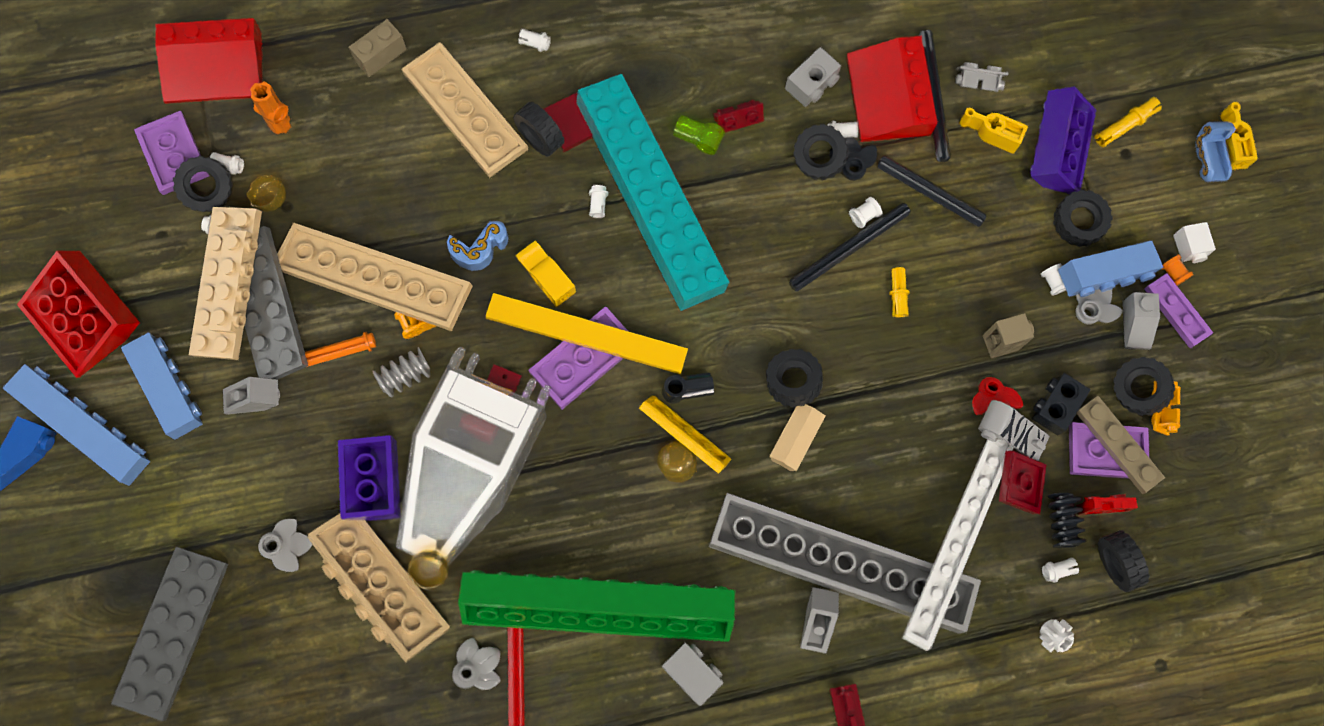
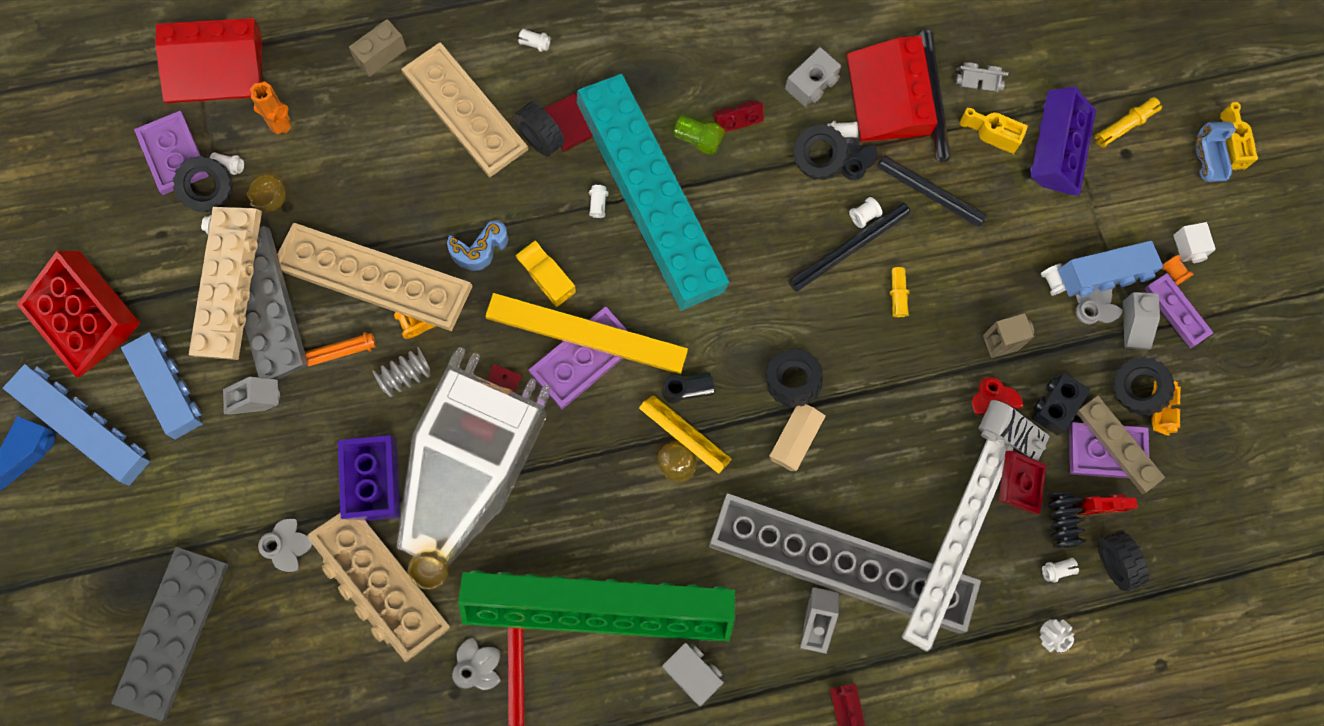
black tyre [1053,190,1113,247] -> none

